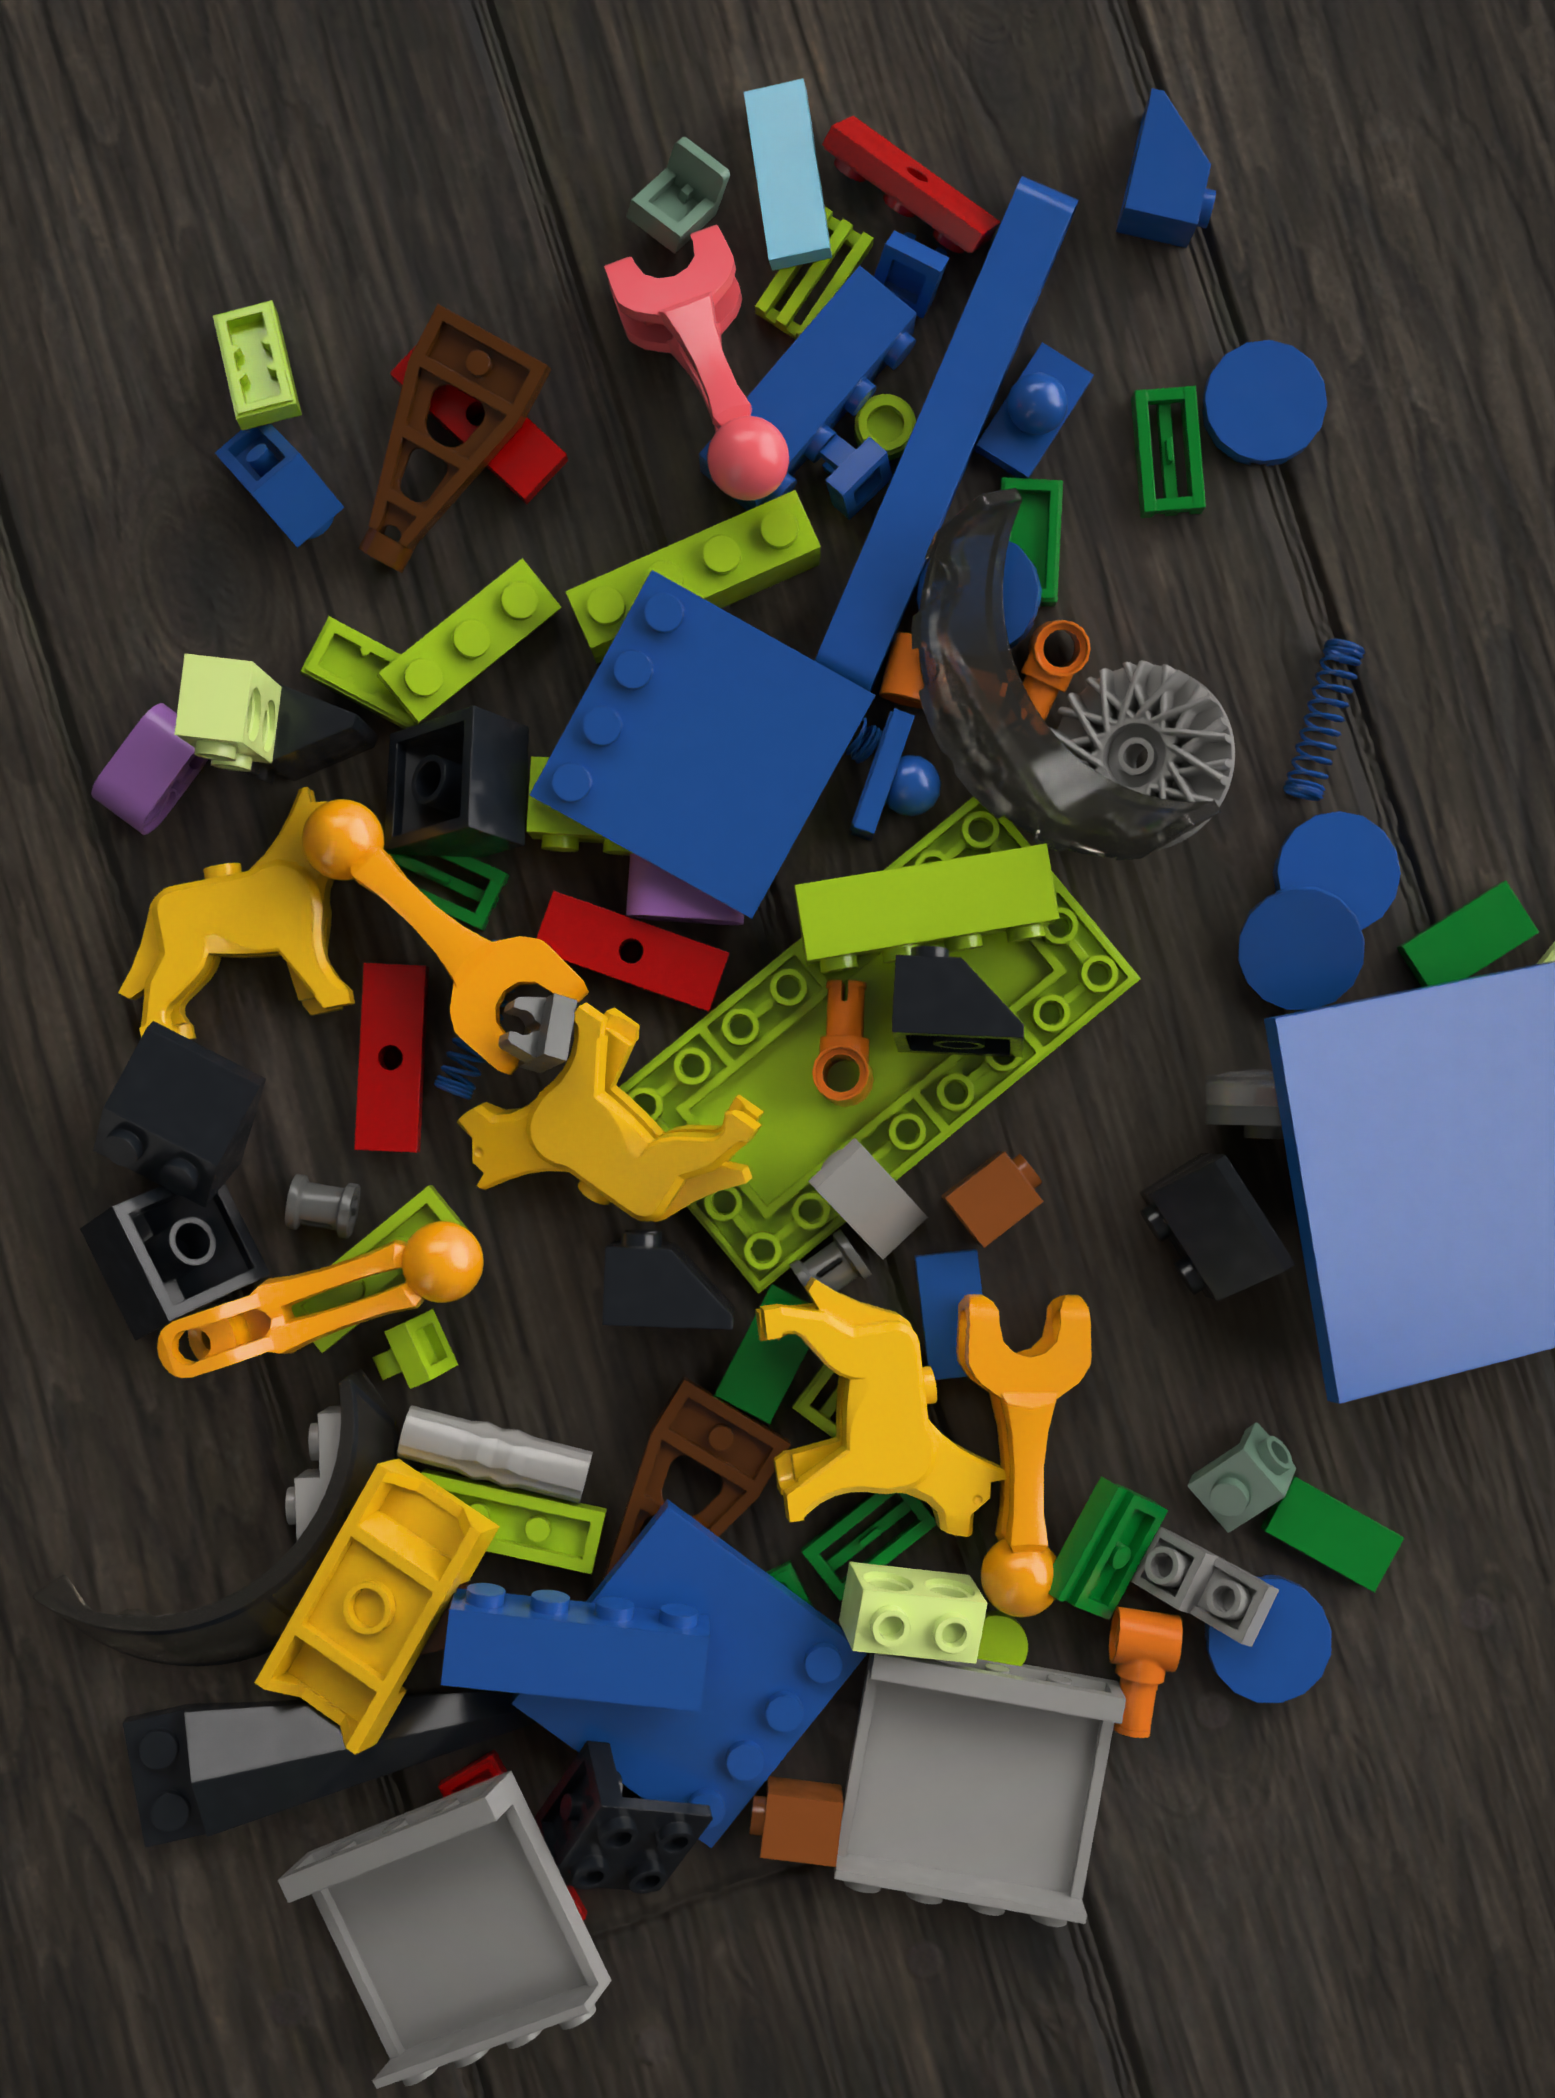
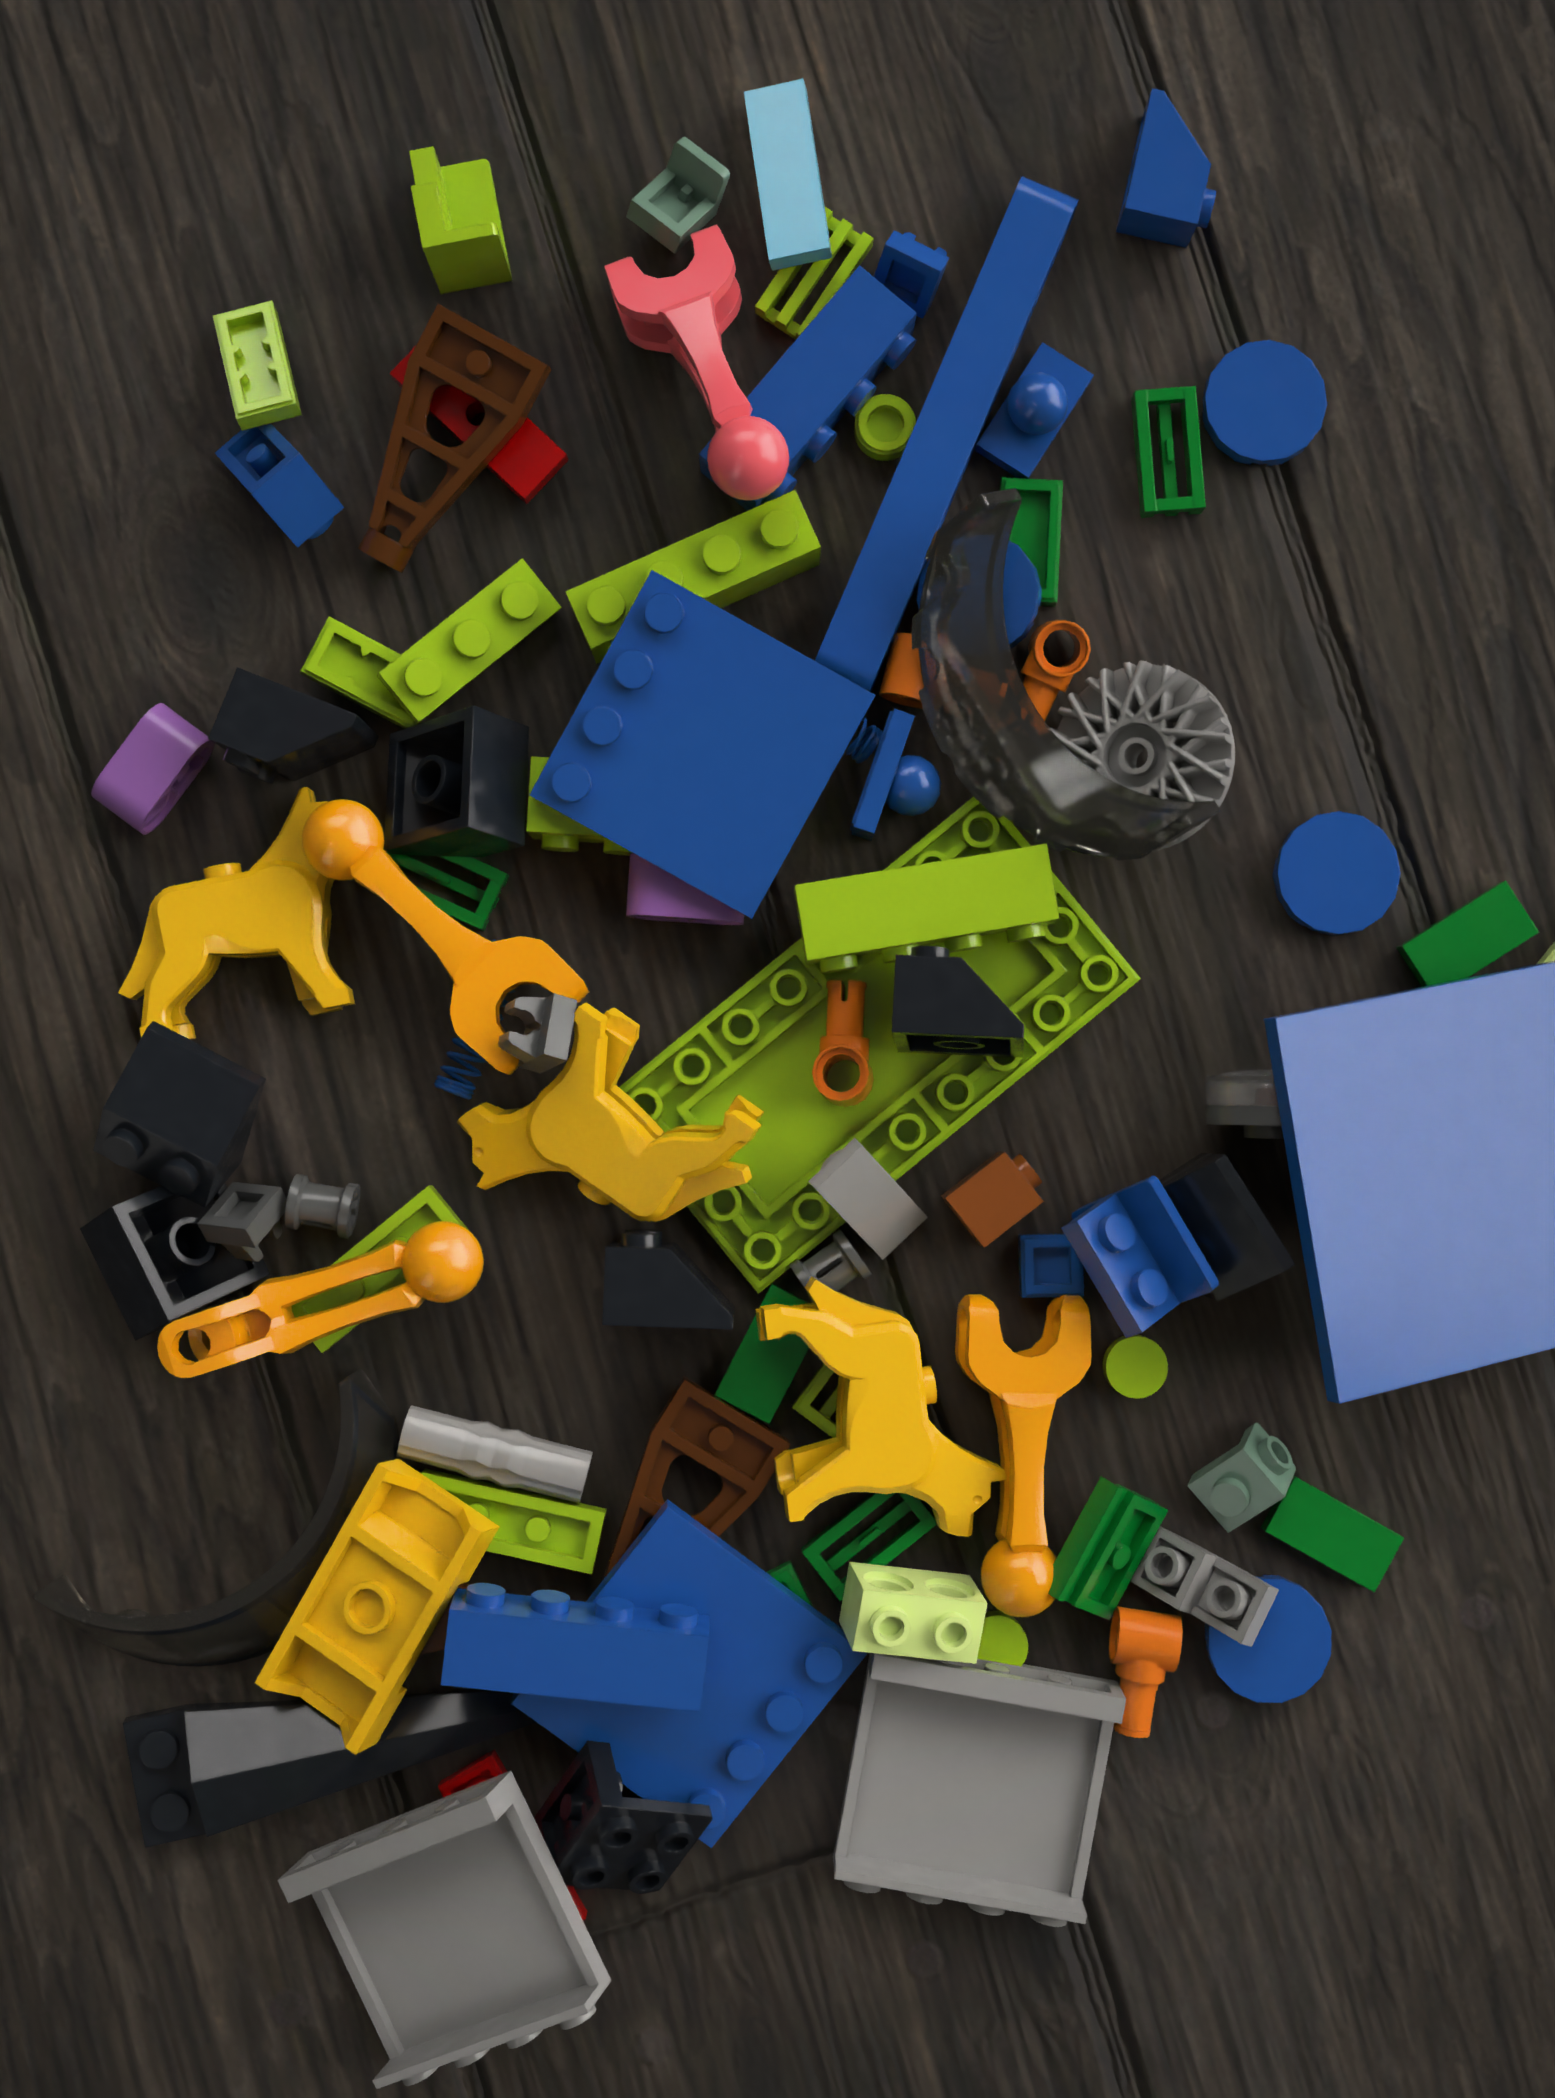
yellowish green brick [174,654,282,772] -> none
light grey slope [285,1405,354,1542] -> none
red tile [354,963,429,1153] -> none
lime tile [372,1309,458,1389] -> none
red tile [536,890,730,1012] -> none
dark orange brick [749,1776,844,1867] -> none
blue tile [819,434,893,520] -> none
red tile [822,115,1001,253] -> none
blue tile [914,1249,983,1380] -> none
blue tile [1238,886,1365,1010] -> none
blue piece [1283,639,1365,801] -> none
none -> dark grey tile [197,1182,287,1262]
none -> lime panel [409,146,512,294]
none -> blue tile [1018,1234,1084,1298]
none -> blue bracket [1062,1176,1219,1338]
none -> lime tile [1103,1334,1168,1399]

